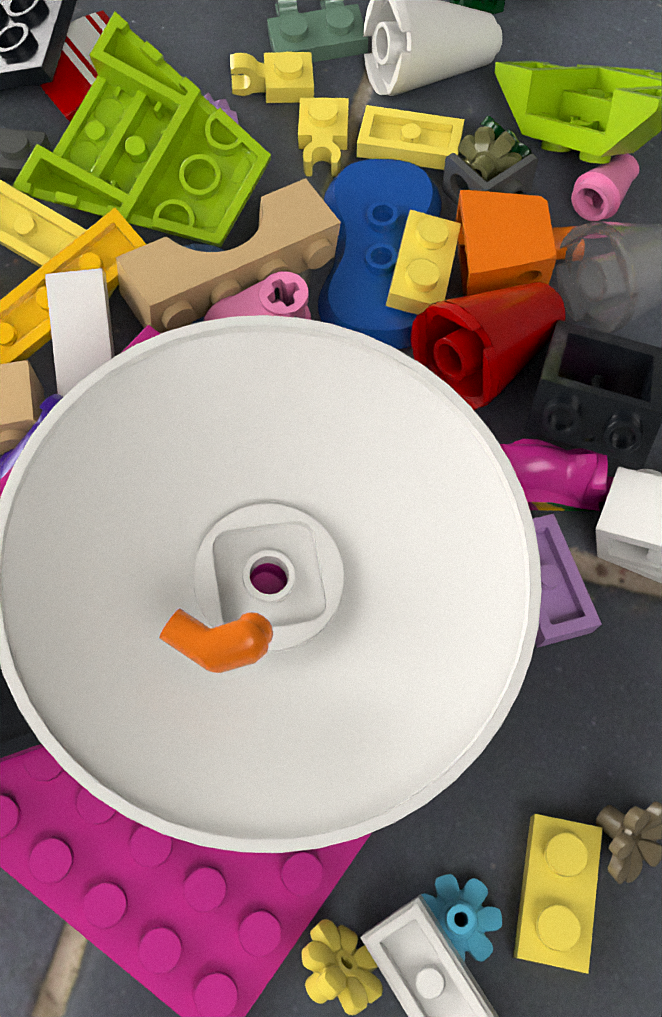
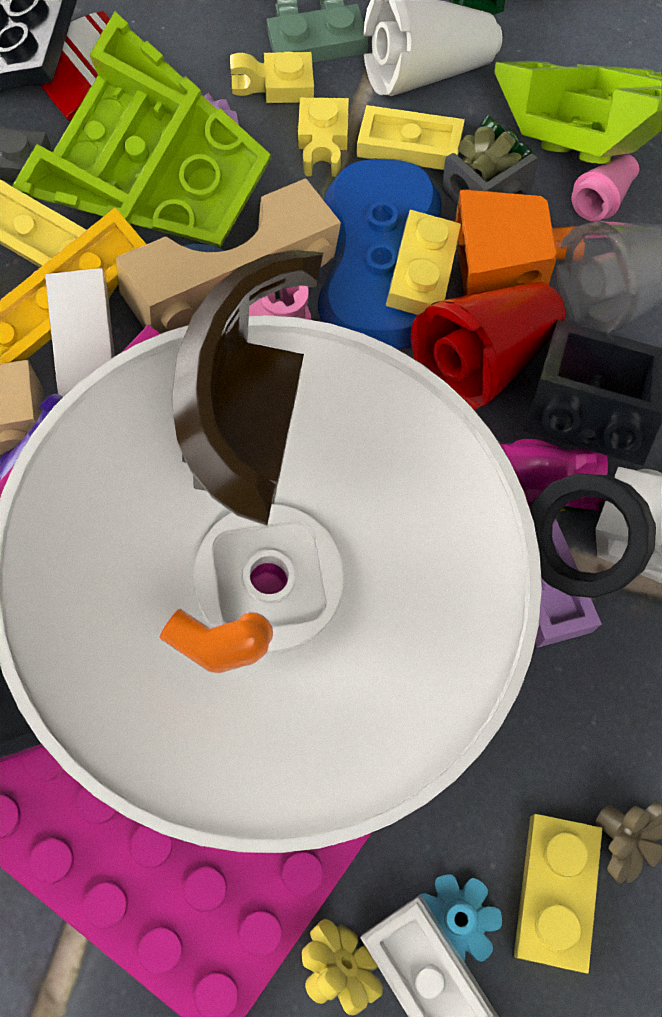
none -> dark brown piece [171,250,324,526]
none -> black tyre [530,474,656,598]

